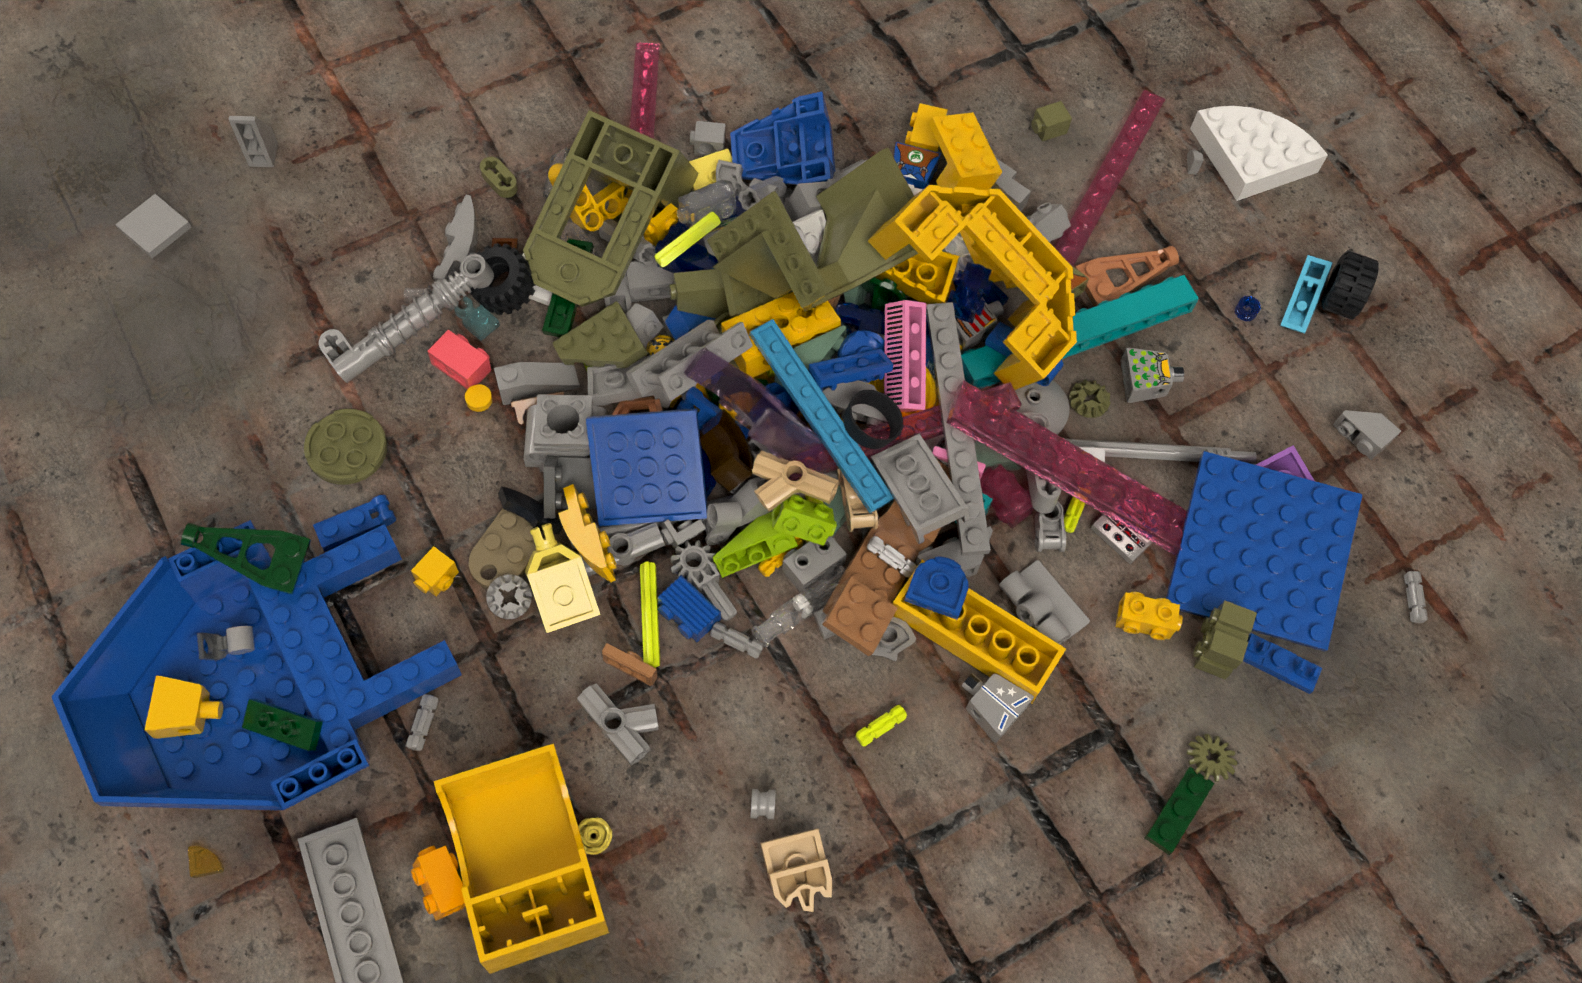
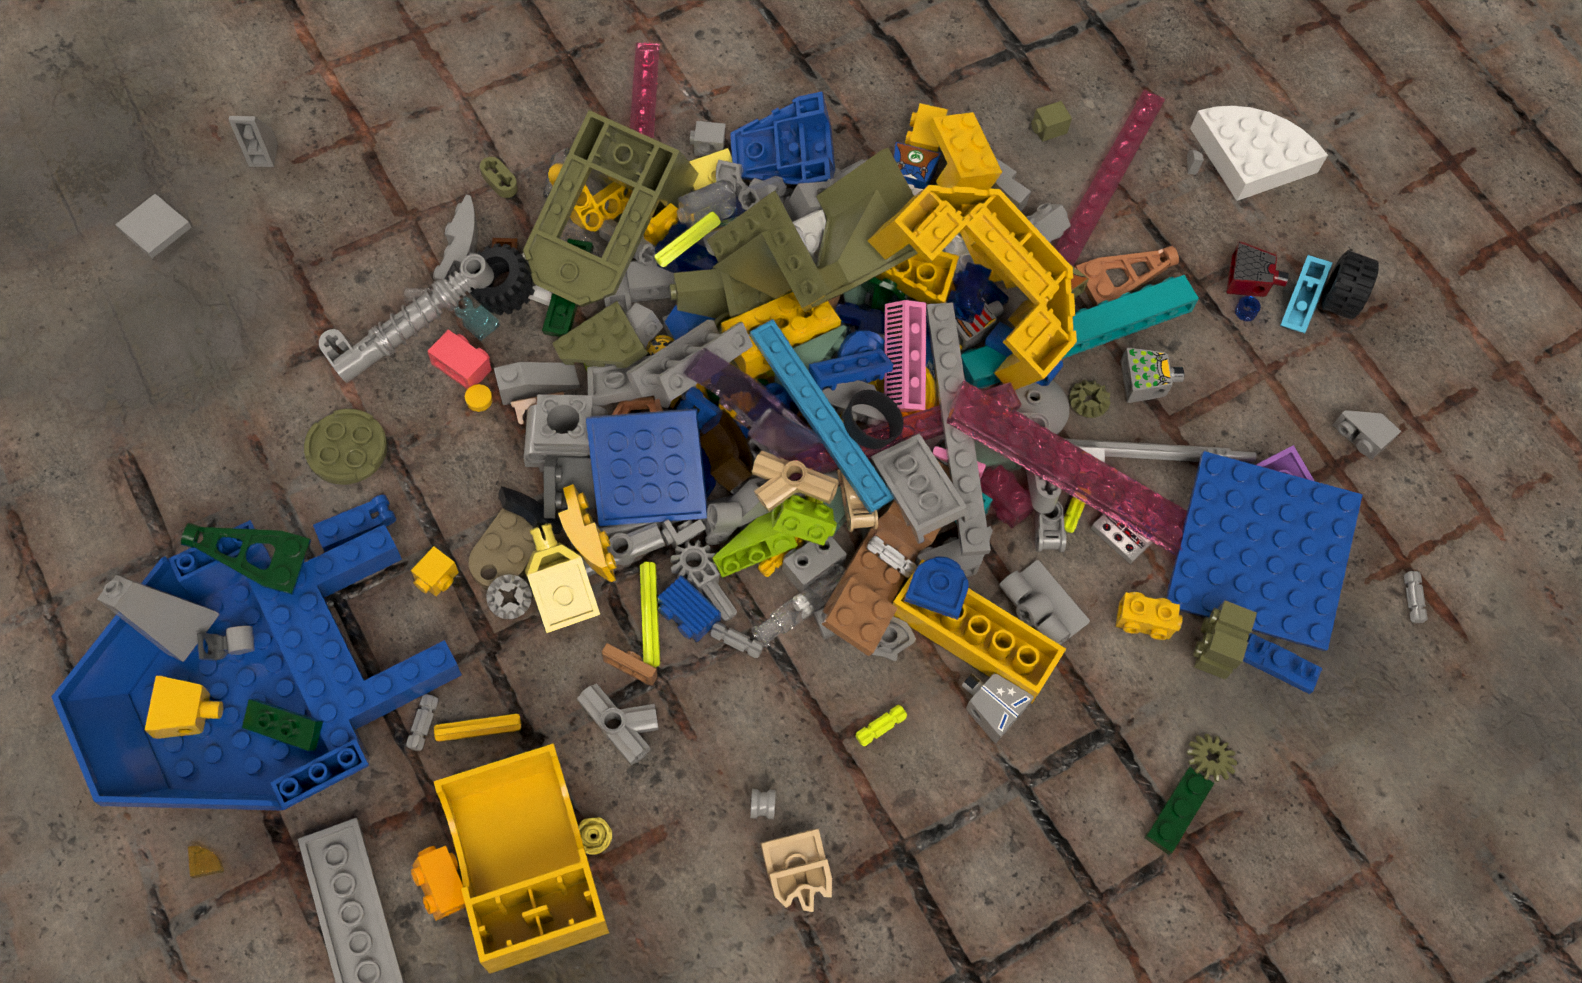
none -> light grey slope [97,575,220,662]
none -> yellow axle [434,714,521,742]
none -> torso [1226,241,1289,297]

